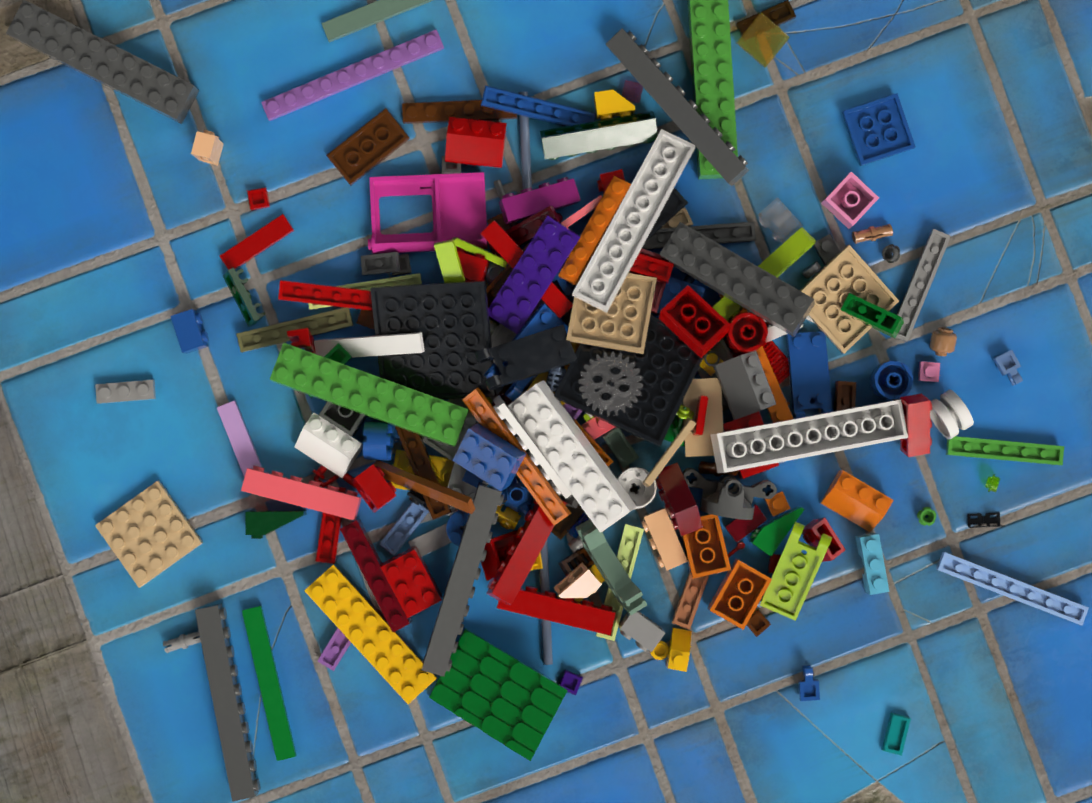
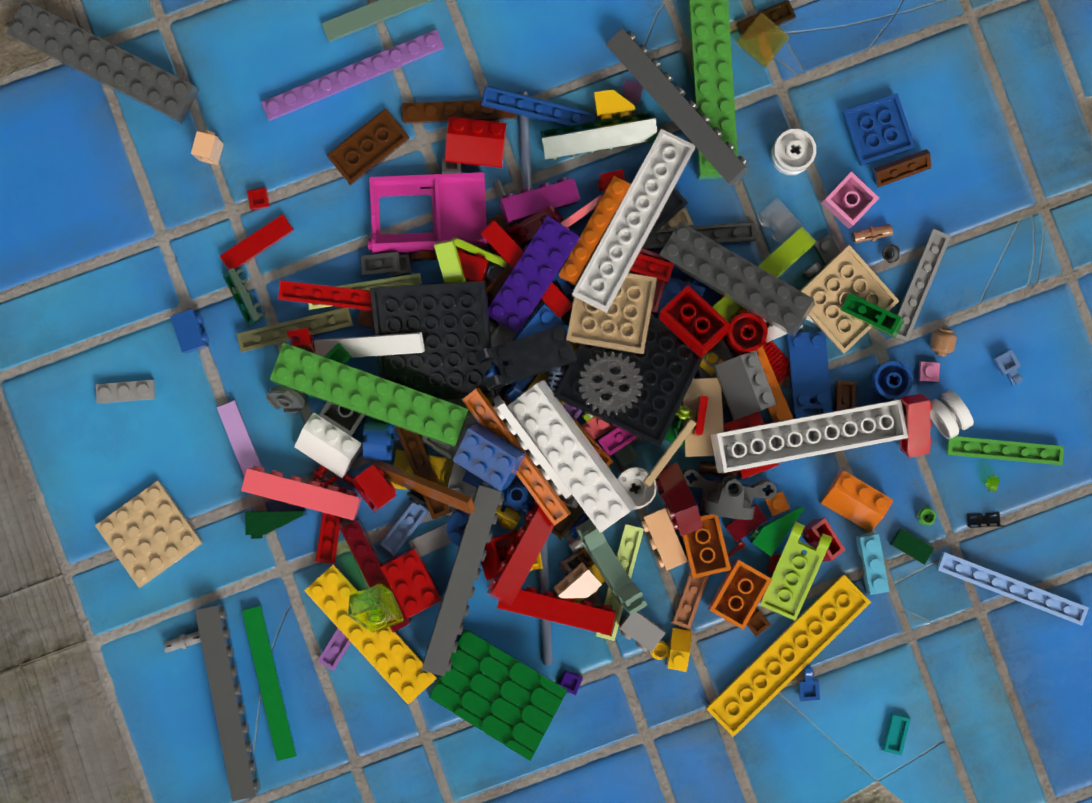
none -> dark grey tile [266,386,305,414]
none -> clear neon green slope [348,584,403,633]
none -> reddish brown tile [410,251,437,261]
none -> dark pink plate [598,428,638,456]
none -> yellow plate [706,574,871,737]
none -> white wheel [771,129,816,175]
none -> reddish brown plate [873,149,931,187]
none -> dark green tile [890,528,934,565]

